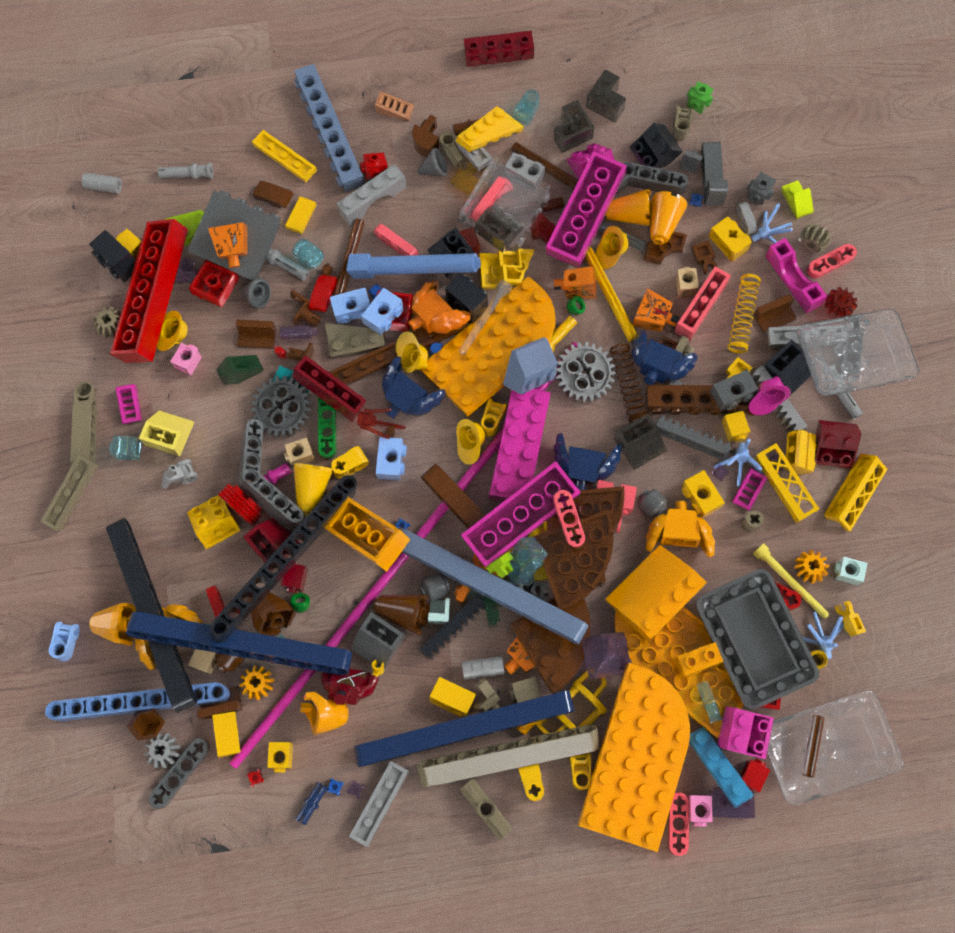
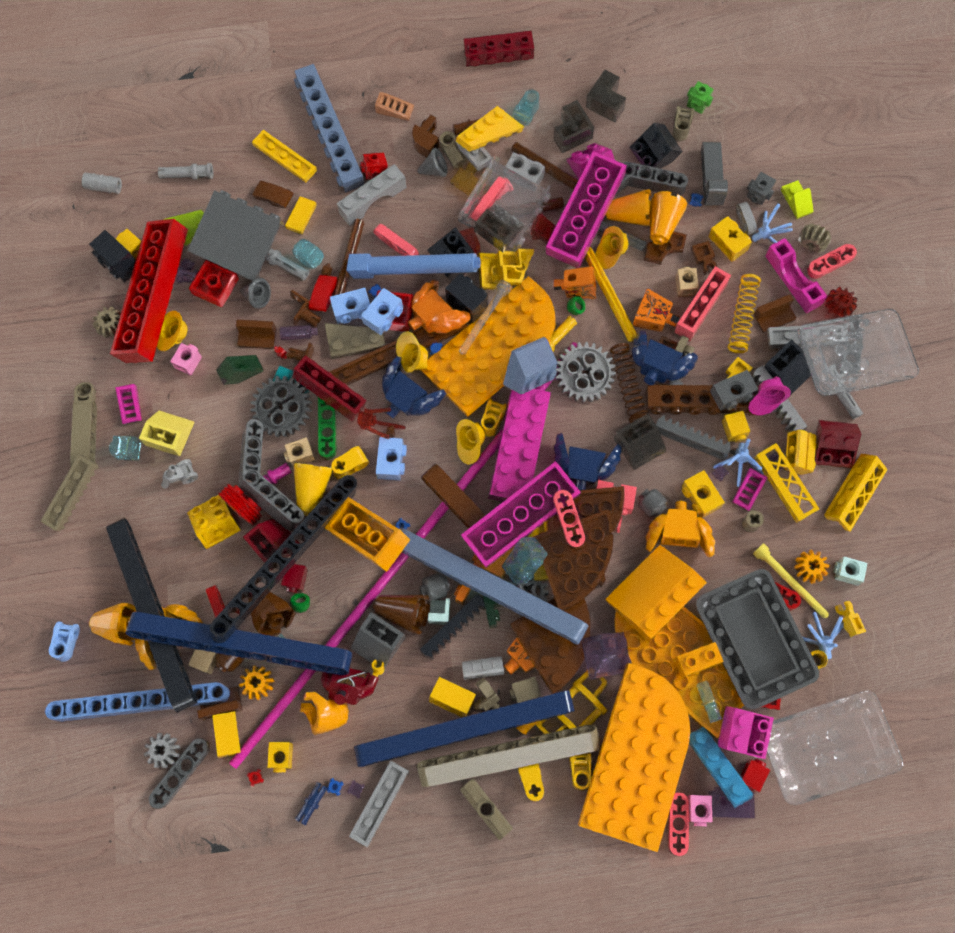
reddish brown panel [126,708,165,741] -> none
orange torso [208,222,247,268] -> none
lime tile [486,552,513,578] -> none
flat silver tile [679,150,703,174] -> none
reddish brown axle [802,715,825,778] -> none

